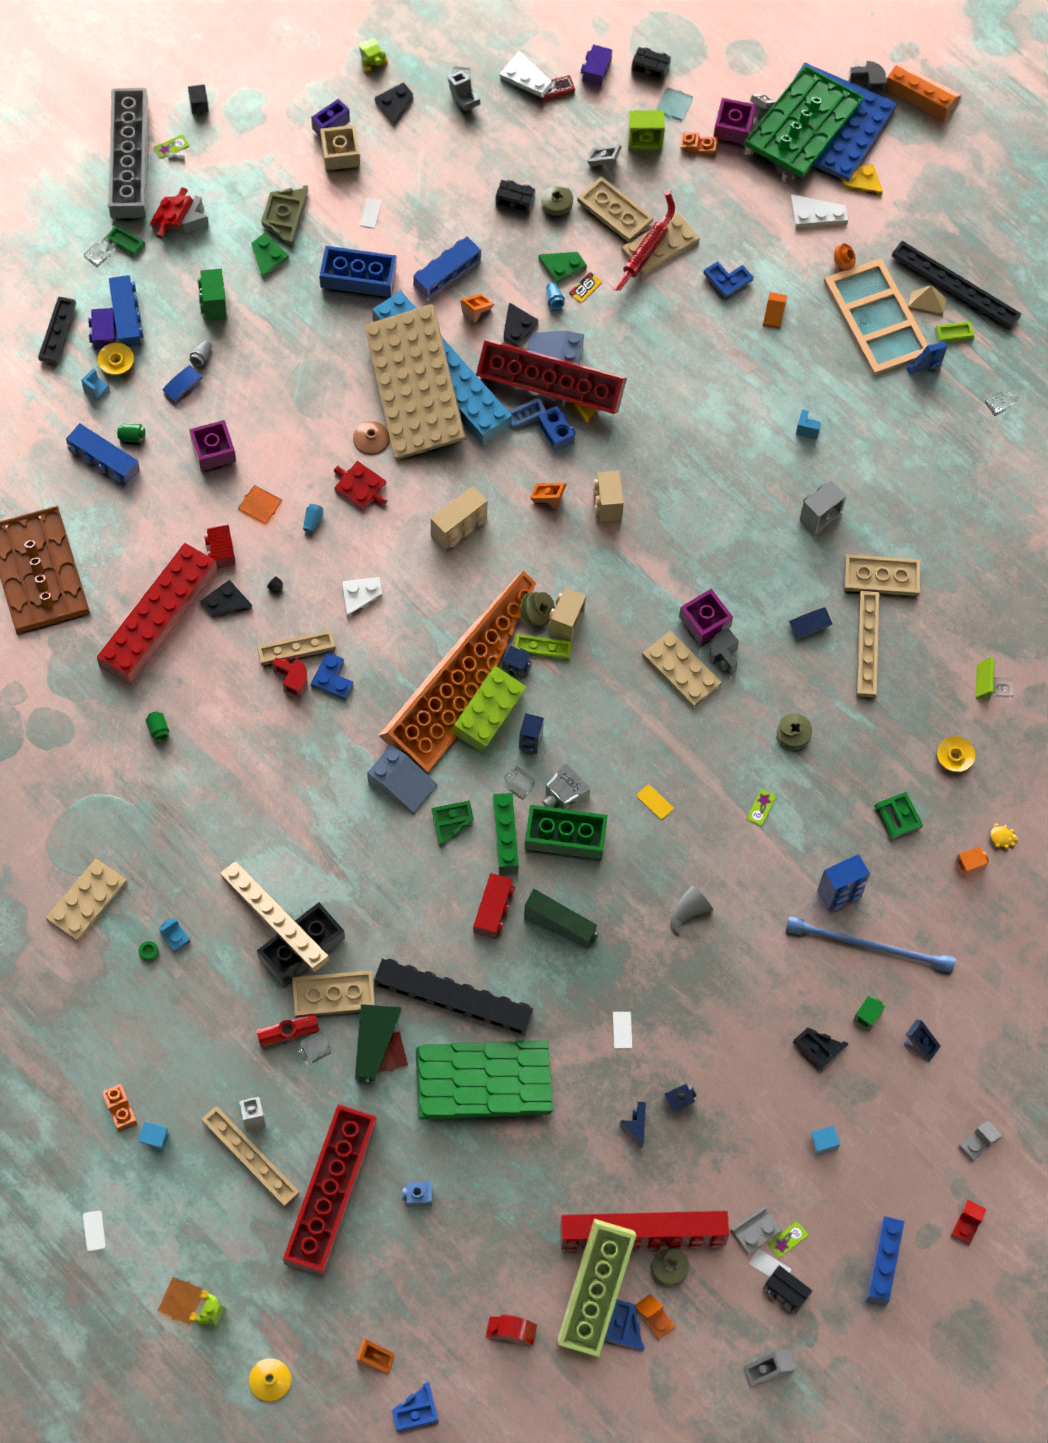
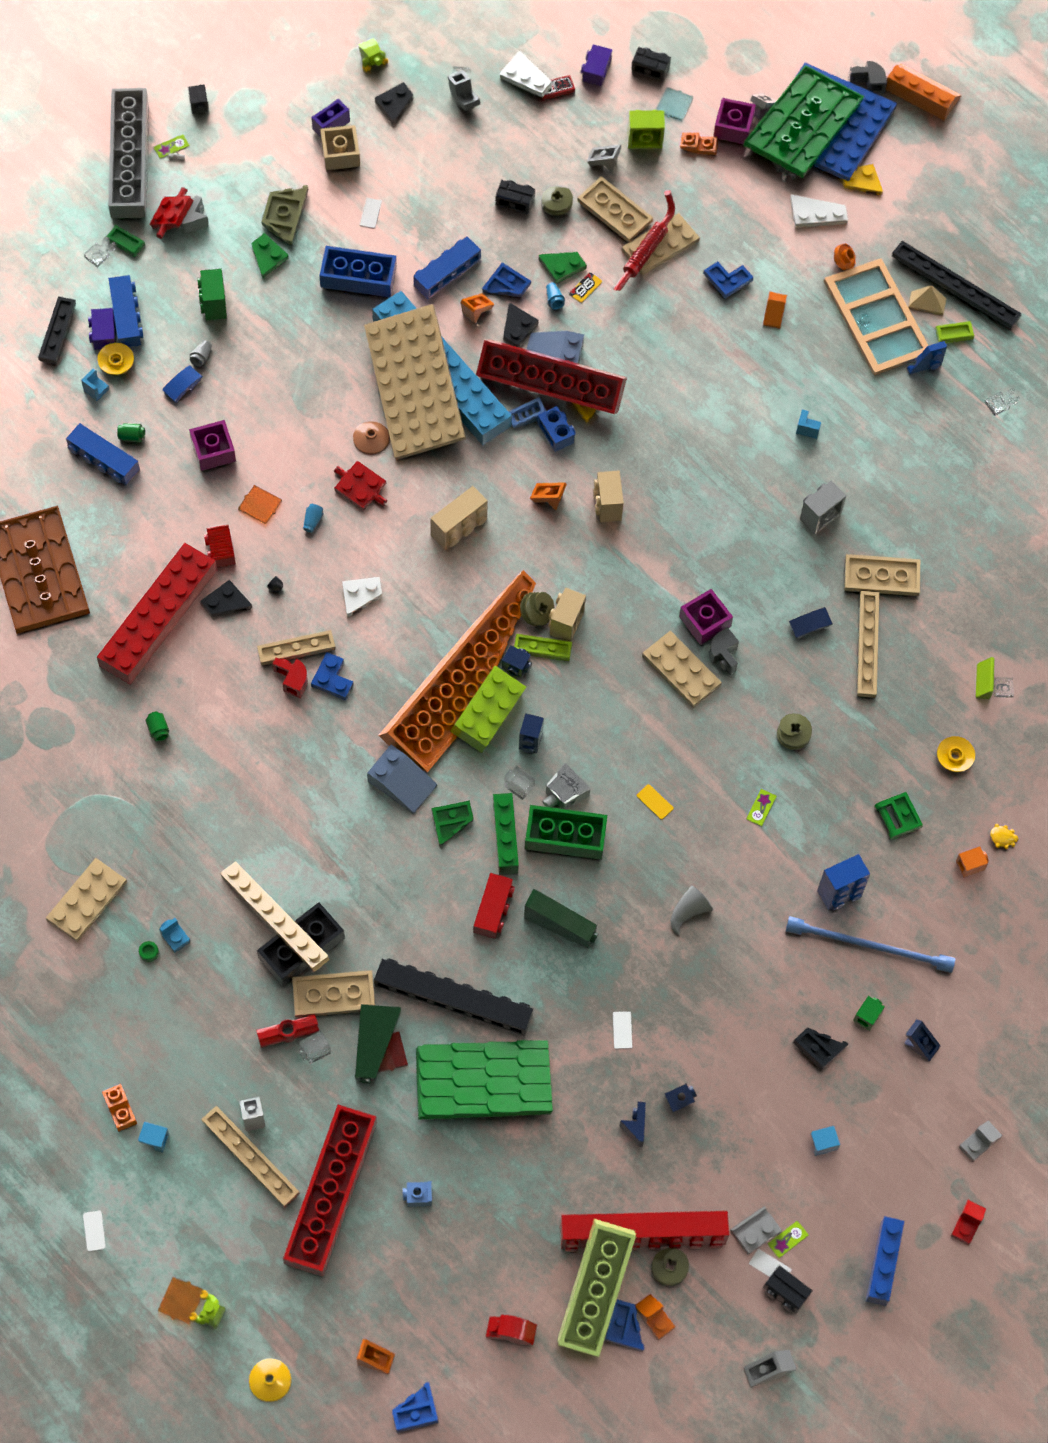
none -> blue wing [482,262,531,297]

